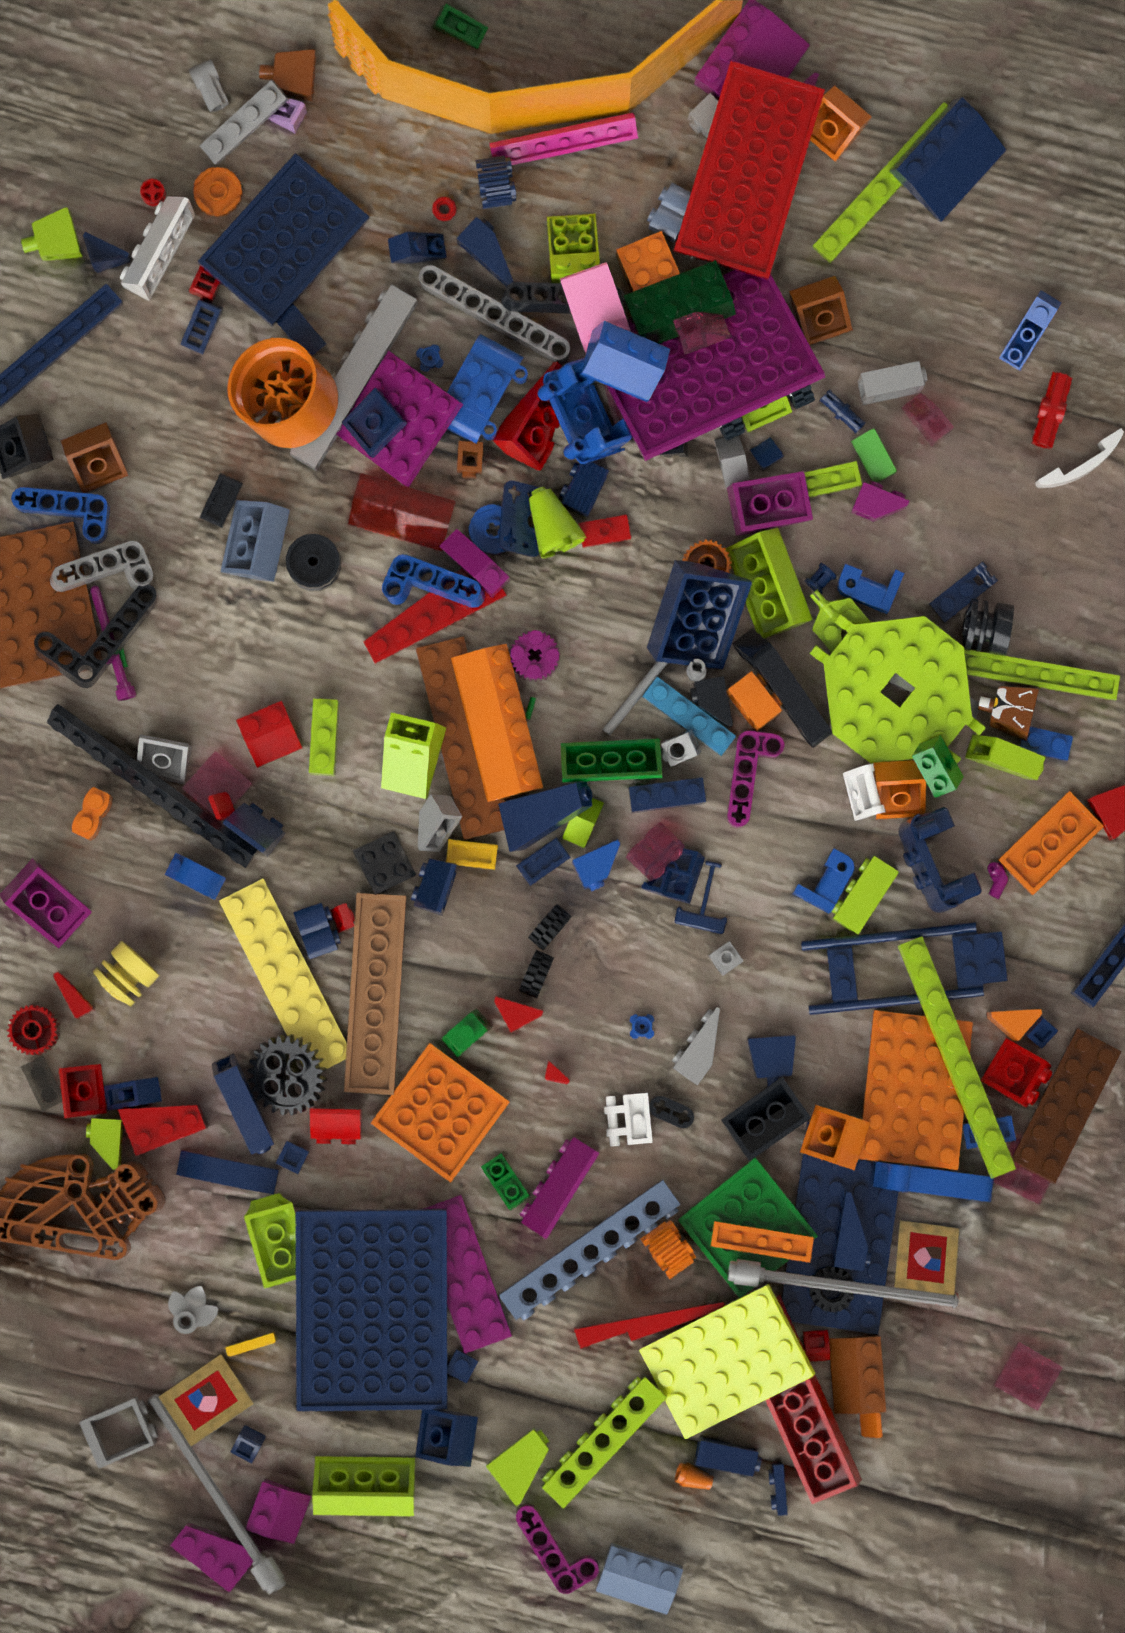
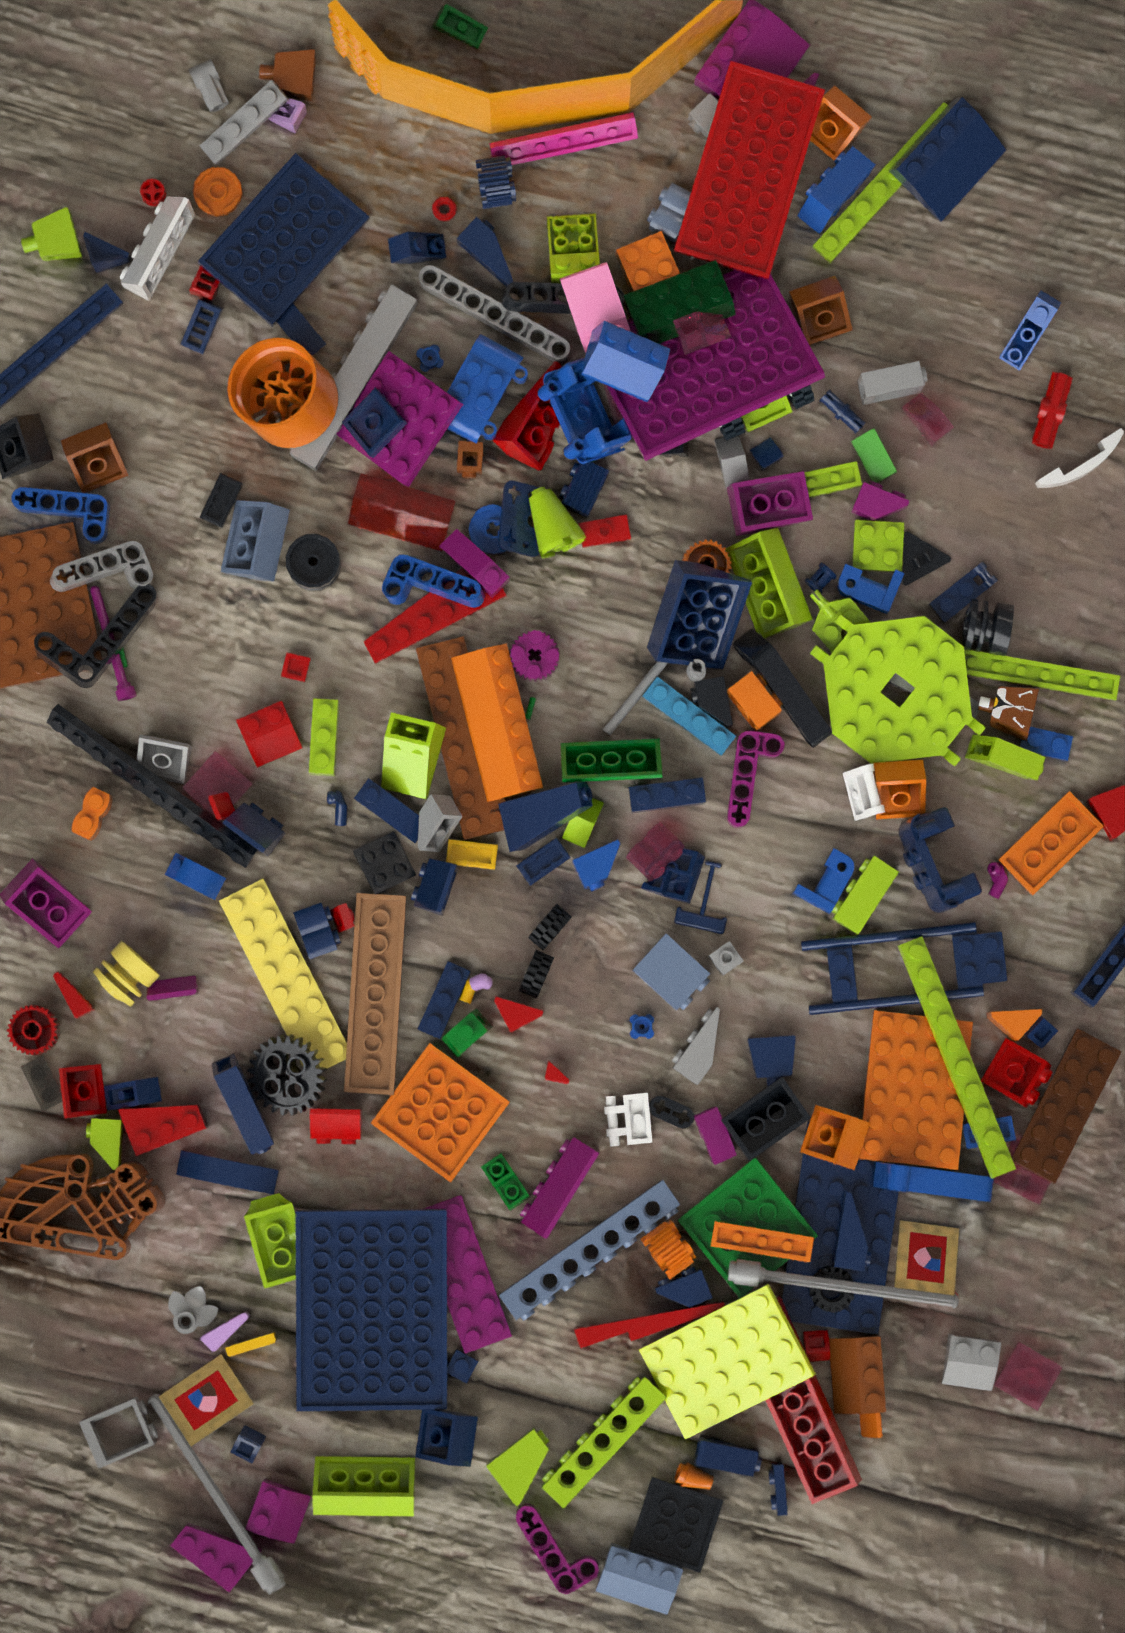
dark blue plate [276,1141,309,1174] -> none
light grey brick [660,729,701,766] -> none
green brick [912,735,964,798] -> none
none -> magenta slope [146,975,199,1001]
none -> lavender slope [200,1311,250,1352]
none -> red plate [281,652,311,683]
none -> dark blue arm [327,790,348,826]
none -> dark blue slope [354,778,419,843]
none -> dark blue plate [418,961,471,1039]
none -> arm [459,974,493,1004]
none -> black plate [629,1476,724,1573]
none -> sand blue brick [632,933,710,1011]
none -> dark blue slope [654,1267,713,1307]
none -> magenta slope [694,1106,737,1165]
none -> blue wedge [797,147,875,235]
none -> lime plate [852,520,904,572]
none -> black piece [902,531,951,586]
none -> light grey slope [942,1334,1001,1391]

